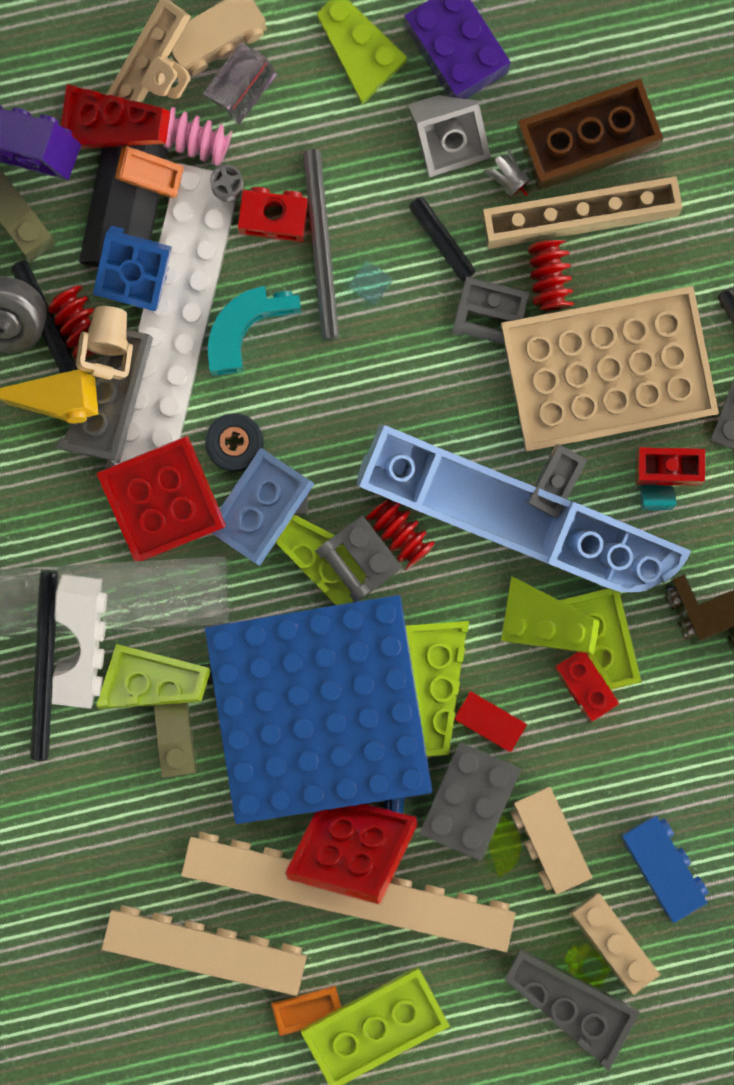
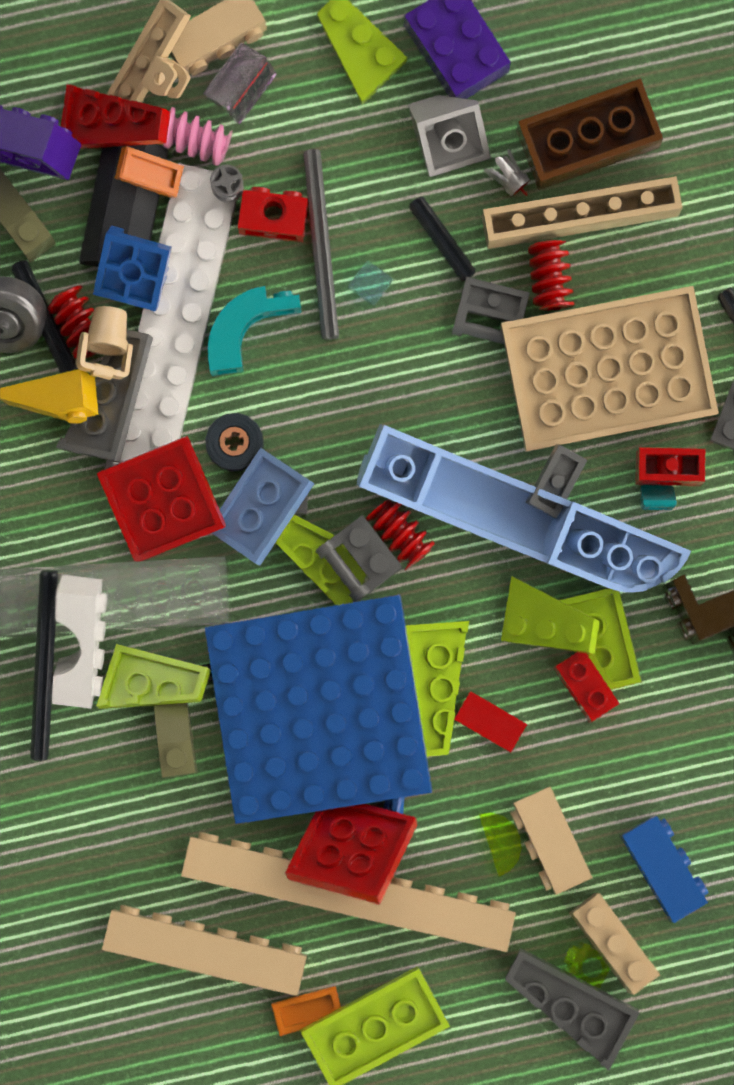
dark grey brick [420,742,521,861] -> none

